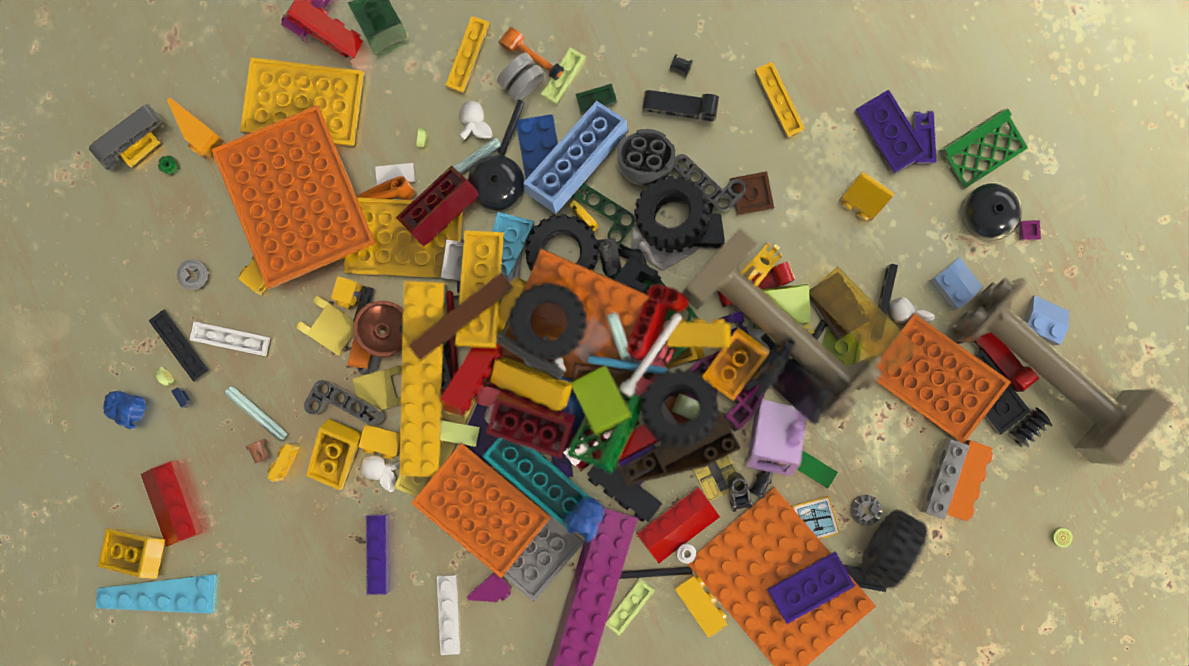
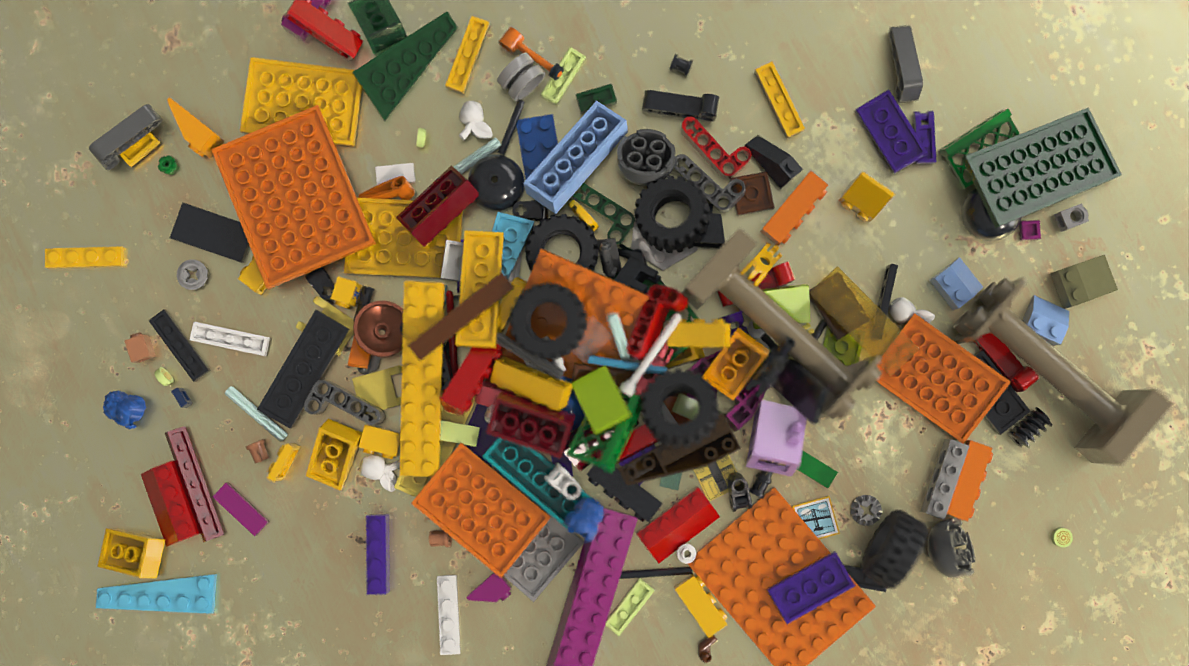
none -> yellow plate [45,246,124,268]
none -> nougat brick [124,332,156,363]
none -> plate [165,426,224,542]
none -> black tile [170,202,249,263]
none -> magenta tile [213,482,269,536]
none -> black plate [257,310,350,429]
none -> black piece [305,267,335,302]
none -> dark green wing [352,11,458,121]
none -> nougat bush [429,530,452,548]
none -> black piece [512,200,549,221]
none -> white piece [544,463,581,499]
none -> clear light blue tile [659,473,682,490]
none -> red beam [681,117,752,180]
none -> reddish brown arm [698,635,718,663]
none -> black slope [744,135,803,189]
none -> orange brick [760,171,828,245]
none -> dark grey beam [889,25,923,102]
none -> dark grey cylinder [928,518,975,578]
none -> plate [962,107,1122,228]
none -> olive slope [1050,254,1118,309]
none -> light grey brick [1054,204,1089,232]

